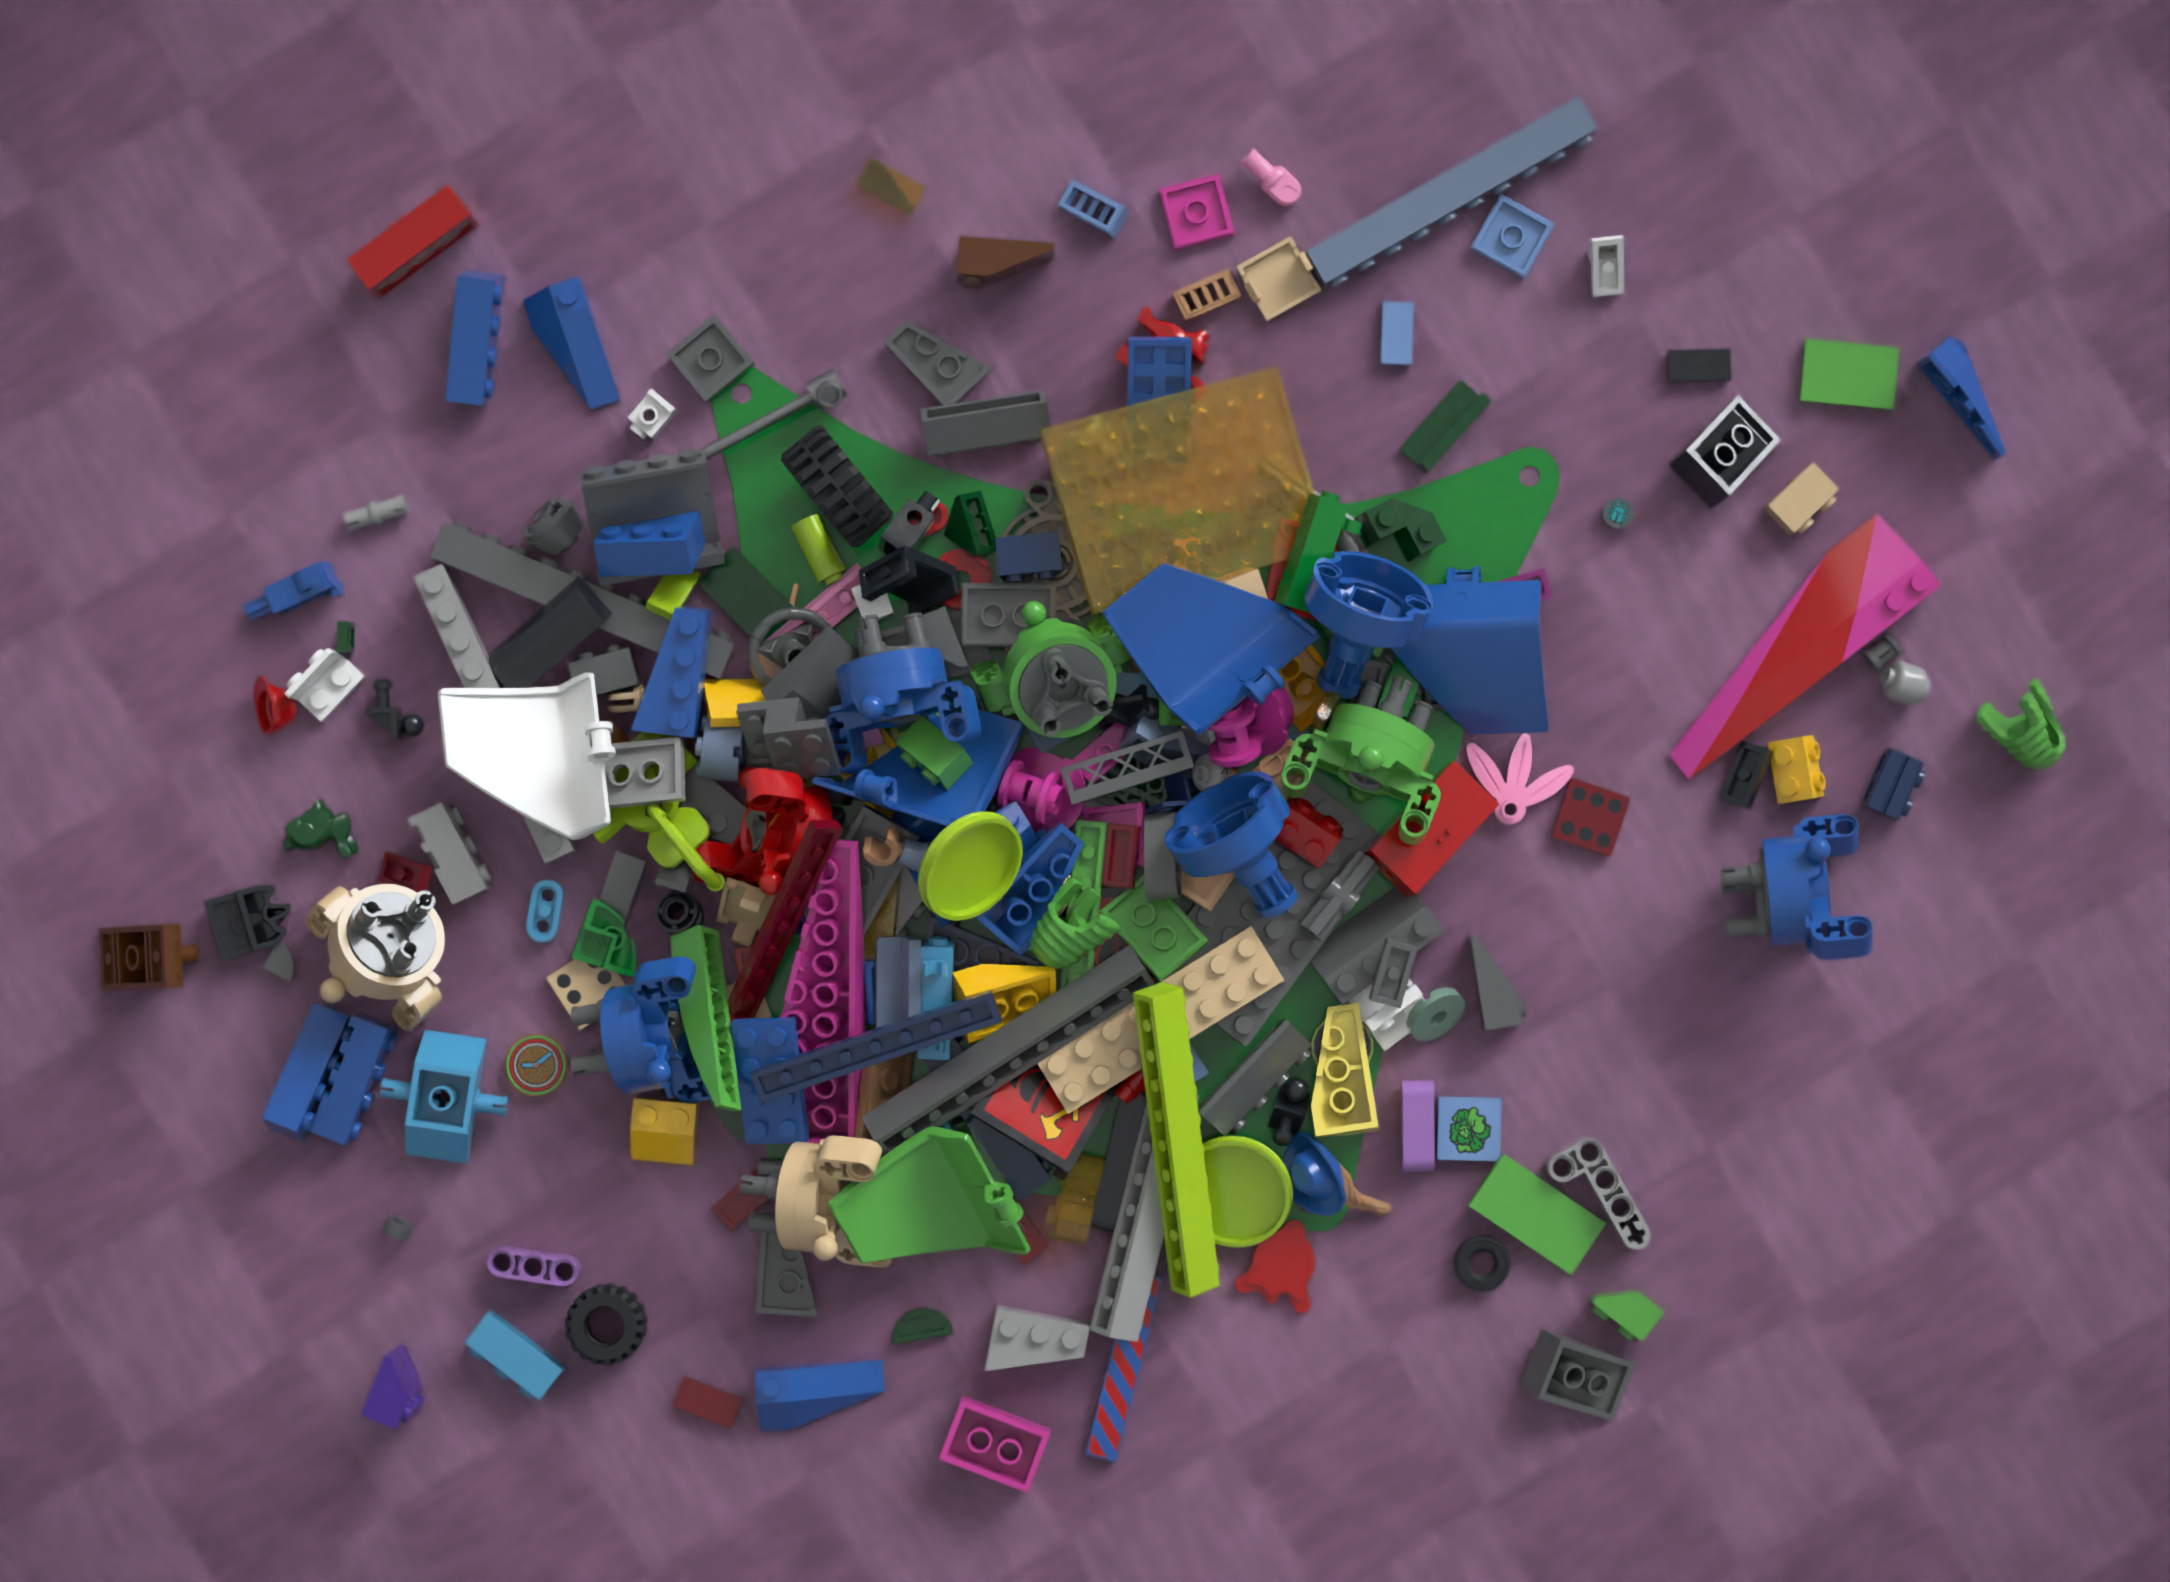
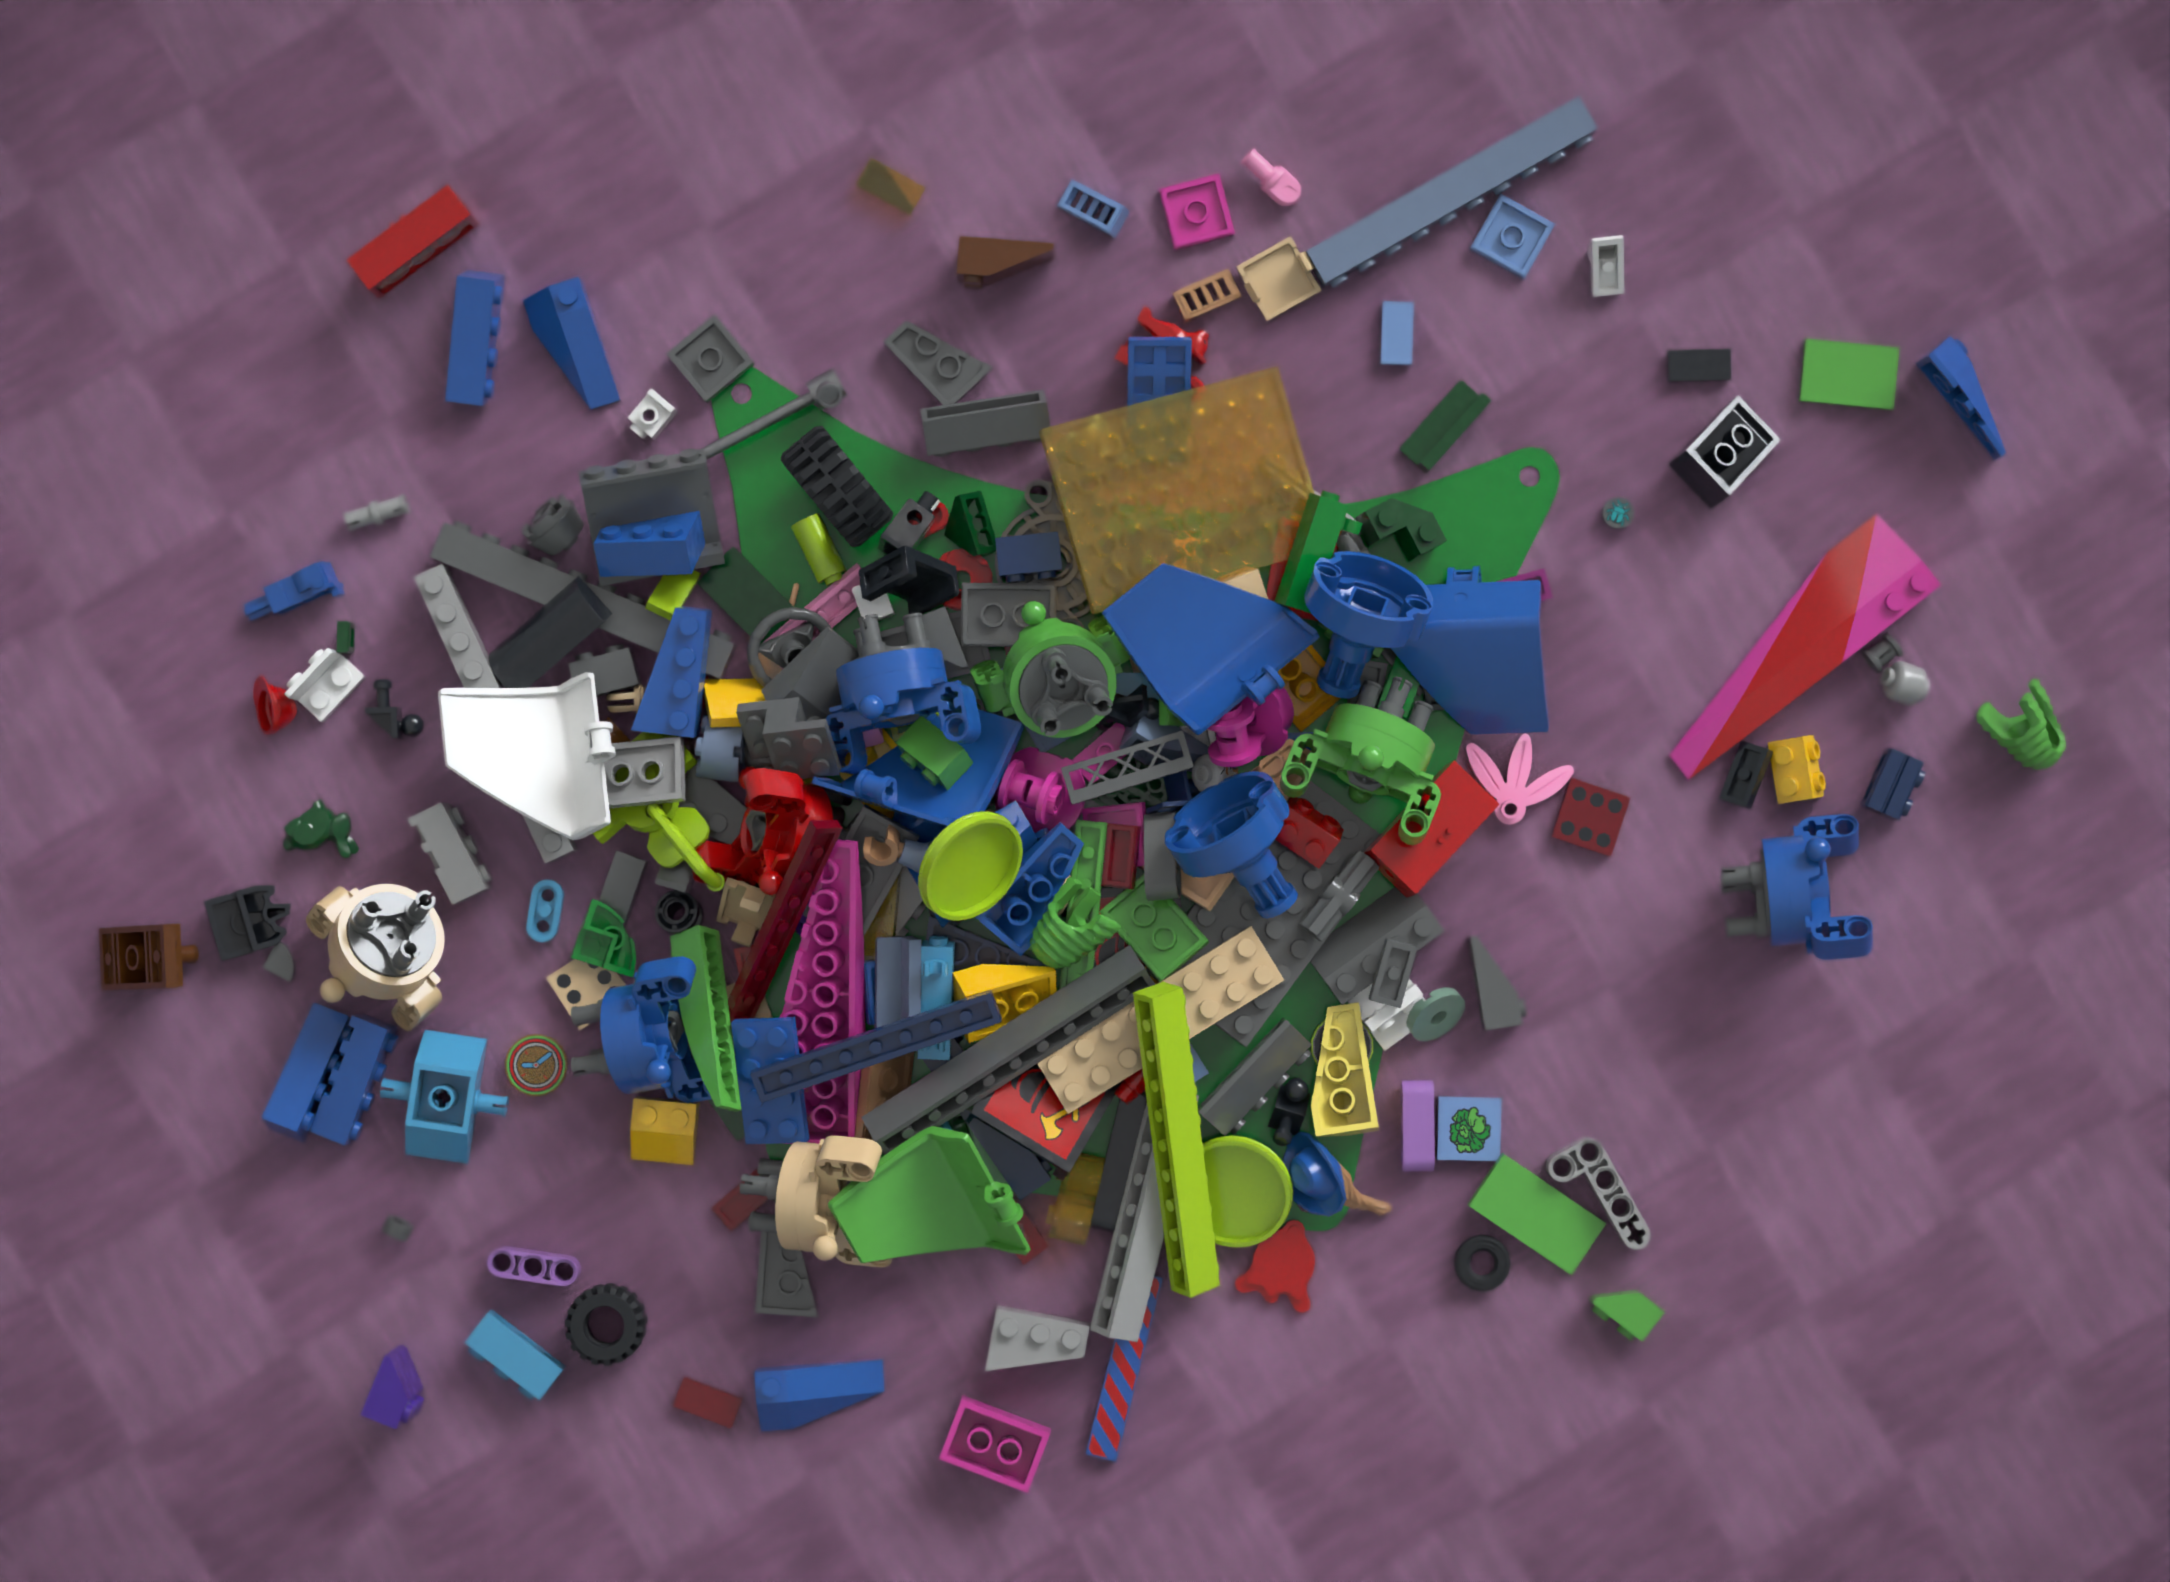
dark red plate [378,851,432,893] -> none
dark green tile [892,1307,954,1345] -> none
clear yellow tile [1309,690,1340,734] -> none
dark grey slope [1519,1328,1635,1421] -> none
tan brick [1763,462,1839,535] -> none

